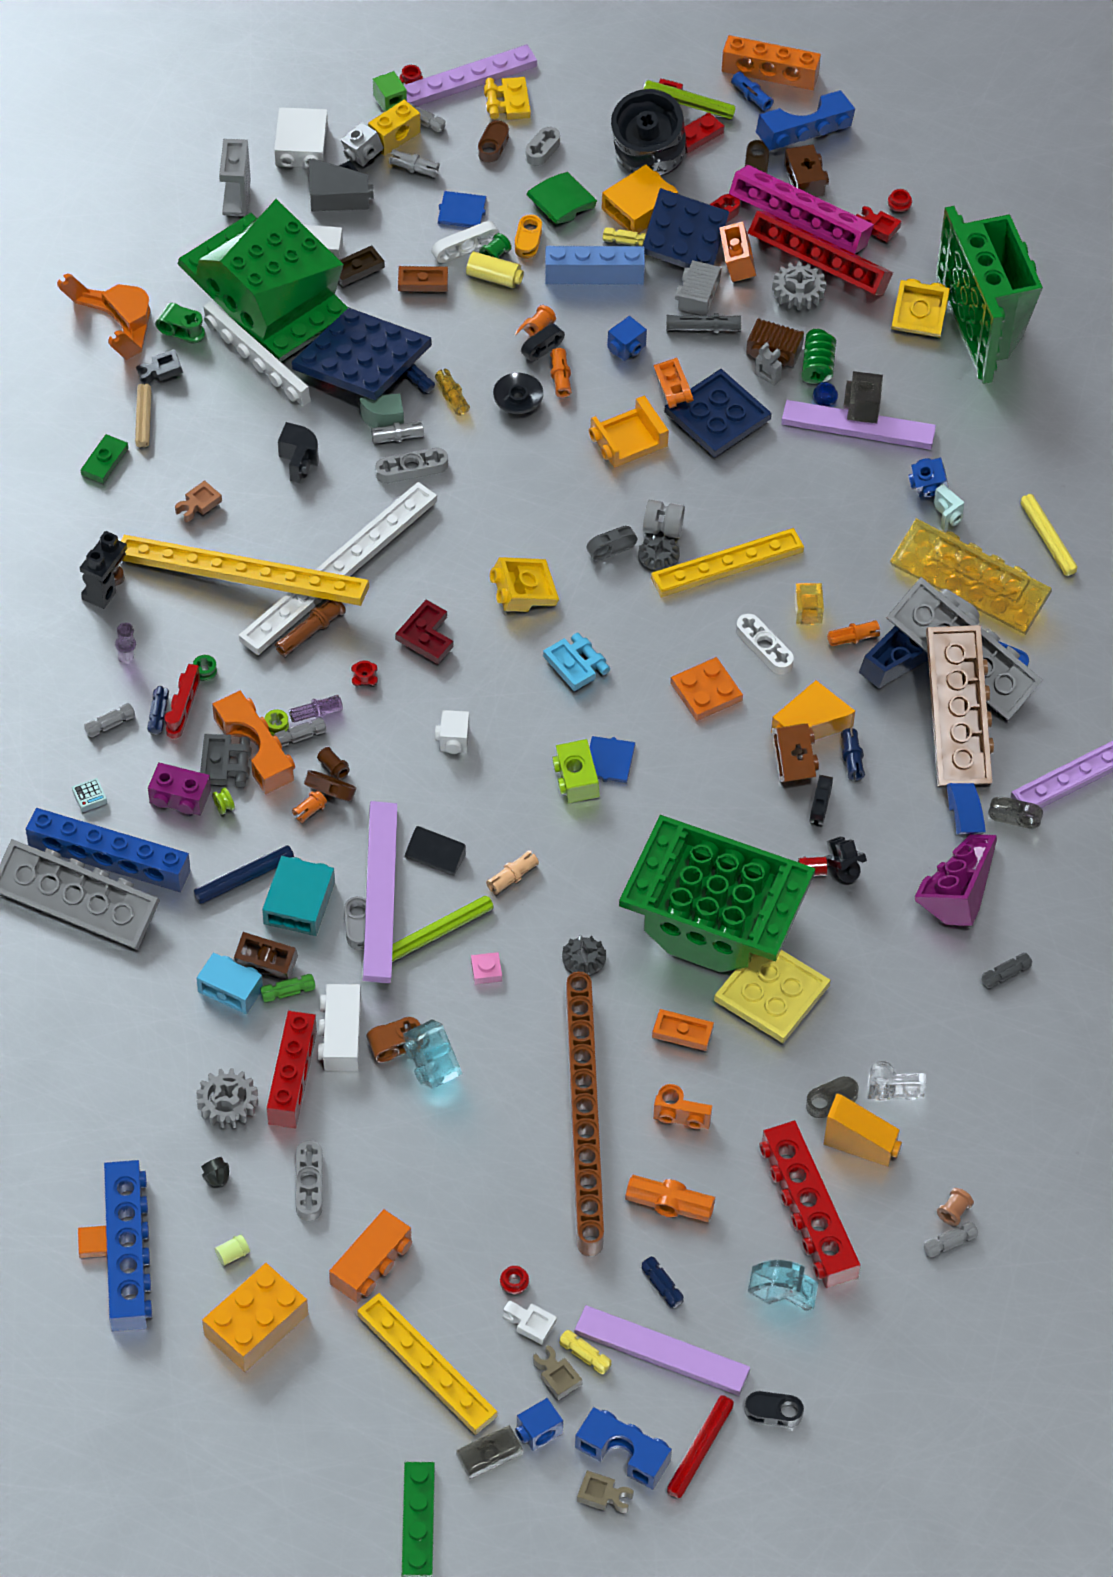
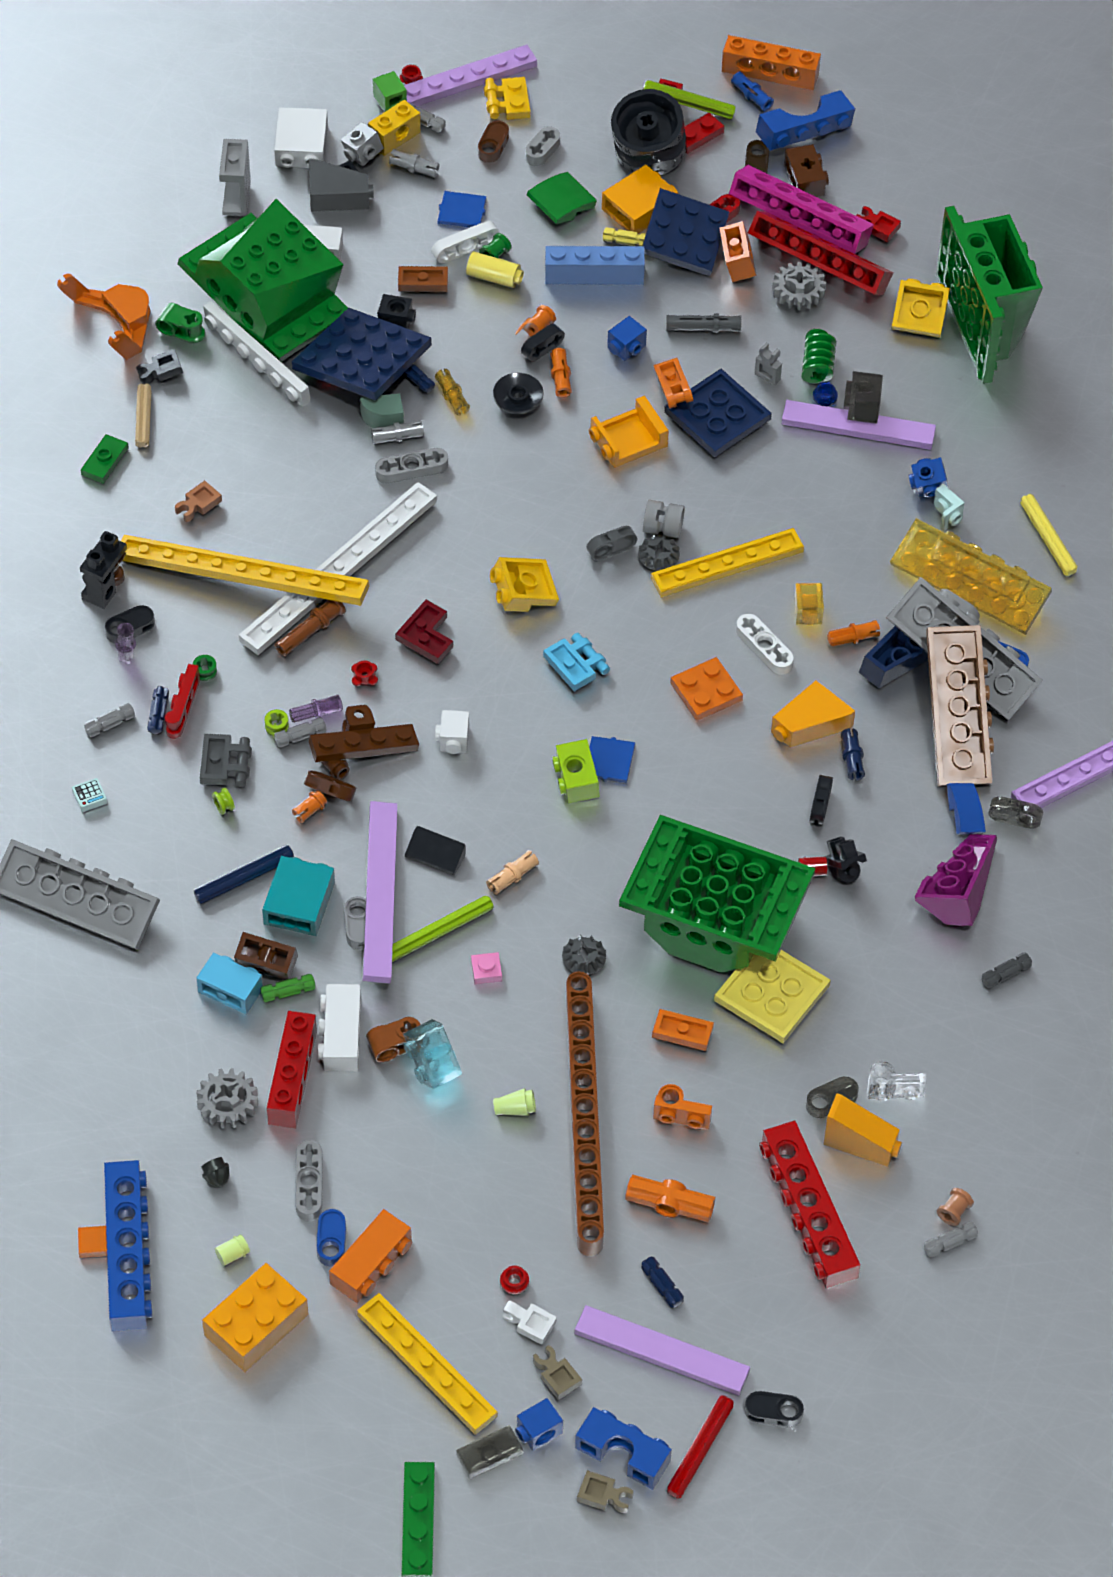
blue brick [25,808,191,893] -> none
magenta brick [148,762,211,816] -> none
orange arch [212,690,295,795] -> none
black brick [278,422,319,483] -> none
dark brown plate [338,245,385,287] -> none
light orange piece [515,215,542,259] -> none
light yellow axle [559,1330,612,1374] -> none
light grey brick [675,260,721,316] -> none
reddish brown brick [746,318,804,367] -> none
clear light blue brick [748,1260,819,1311] -> none
dark orange brick [772,723,819,782] -> none
red plate [888,189,912,212] -> none
none -> black piece [105,605,155,644]
none -> reddish brown plate [308,705,419,763]
none -> blue piece [317,1209,346,1267]
none -> black brick [377,294,416,329]
none -> yellowish green cone [493,1088,536,1116]

